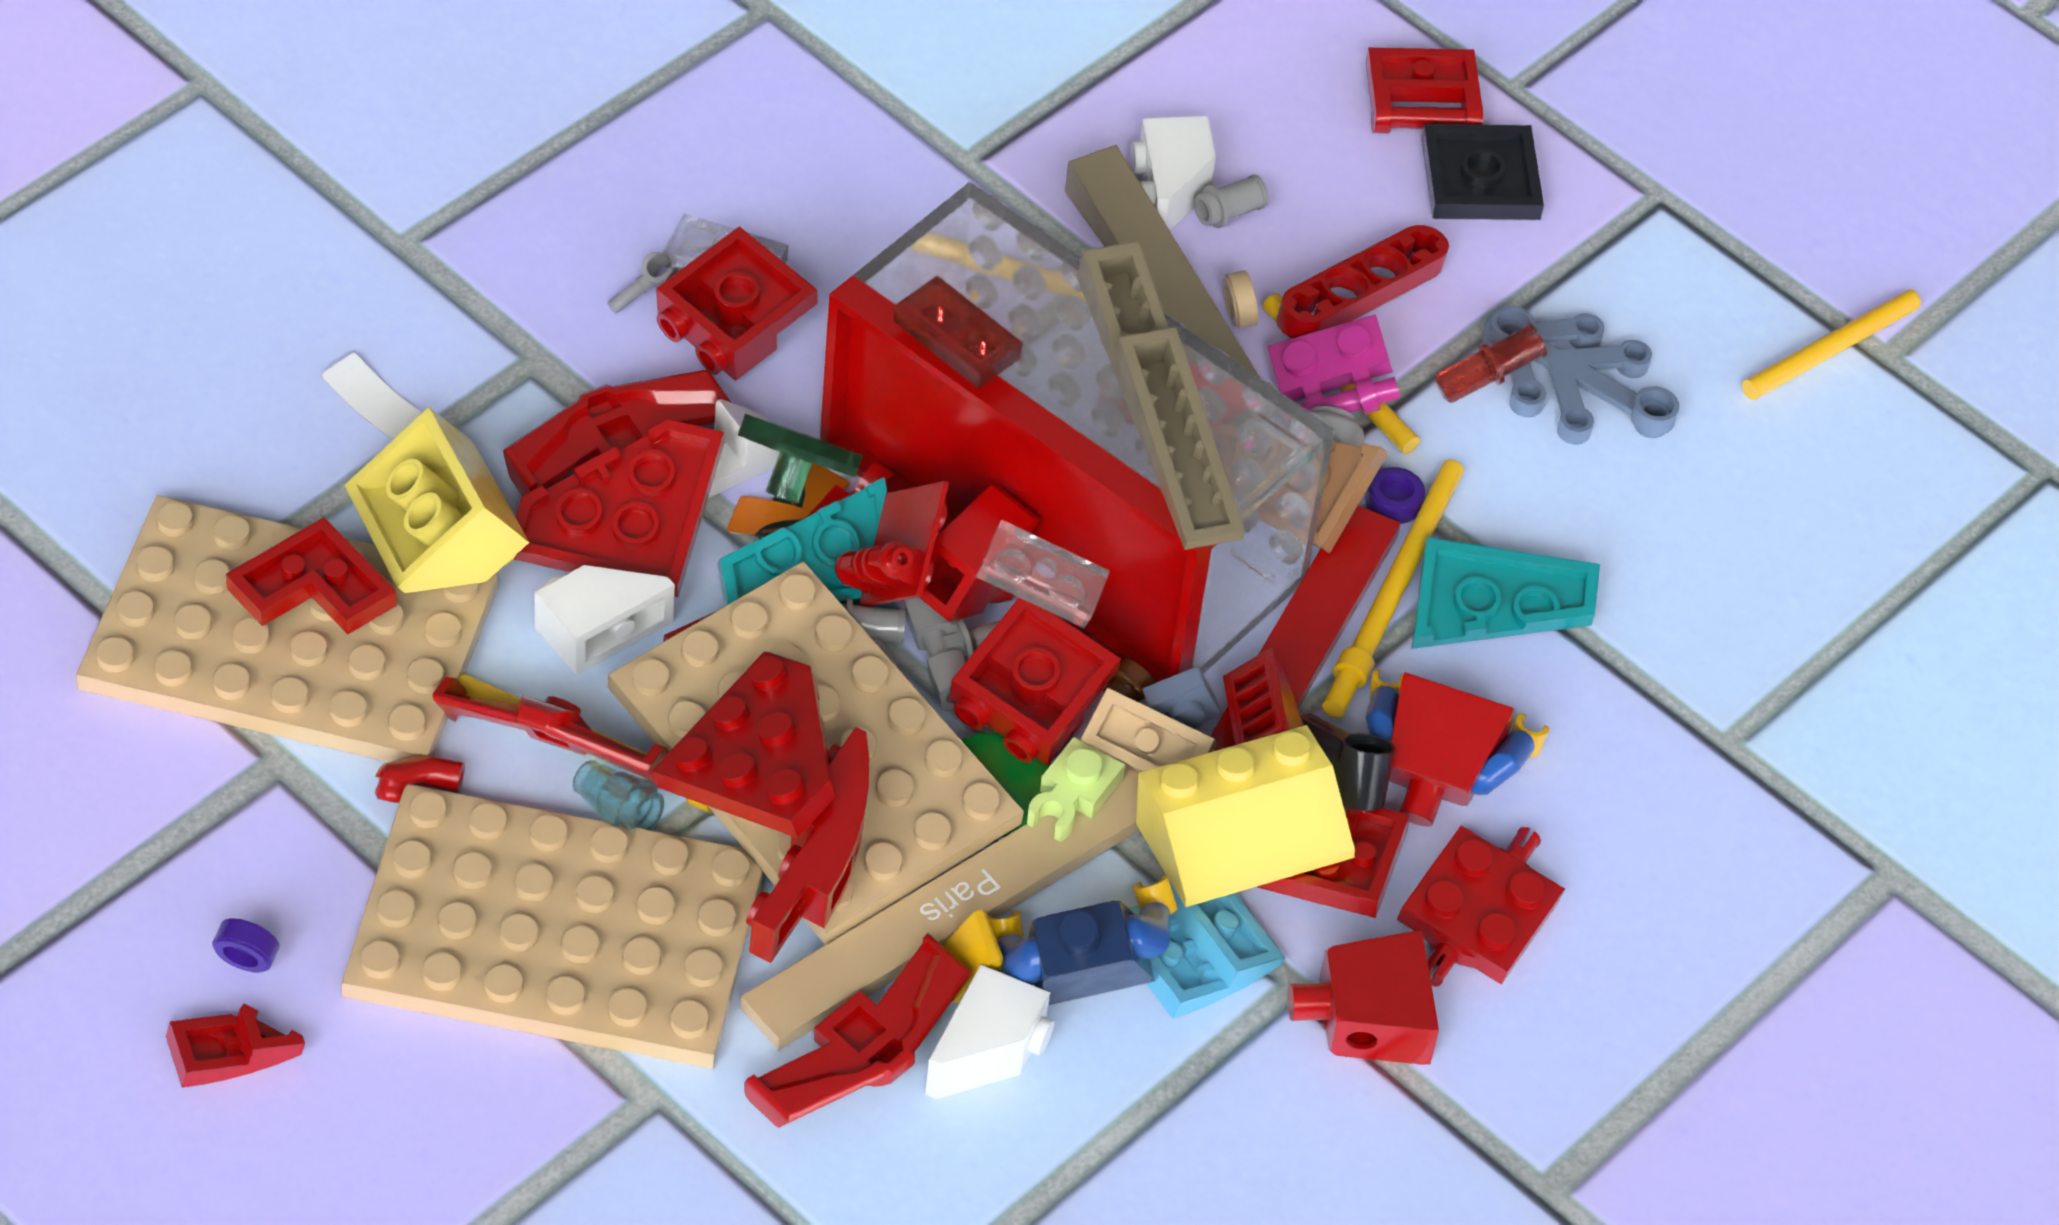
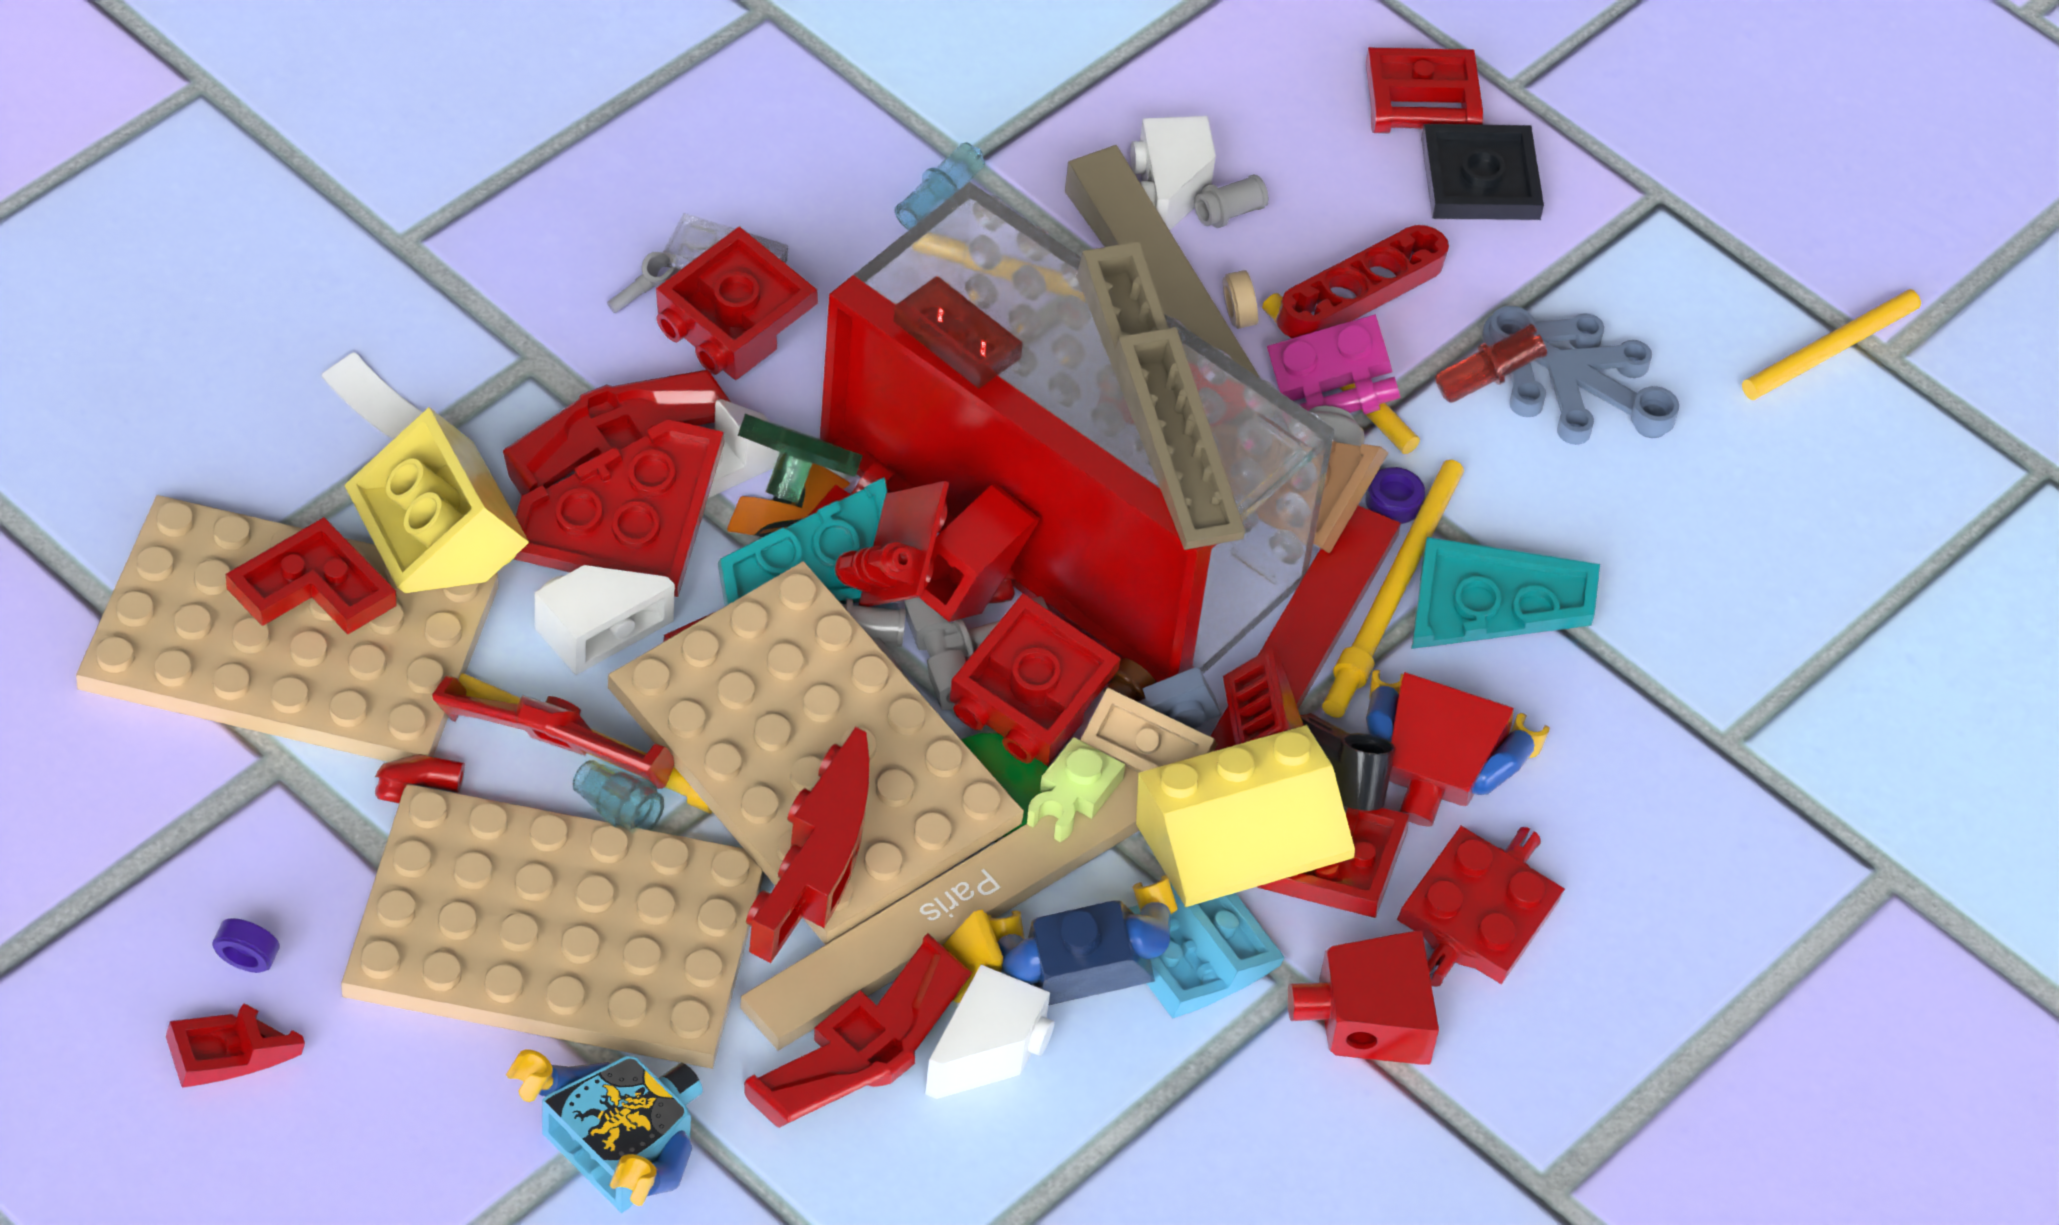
red plate [652,651,836,838] -> none
clear plate [976,520,1110,628] -> none
none -> torso [506,1049,703,1214]
none -> clear light blue axle [894,142,985,231]

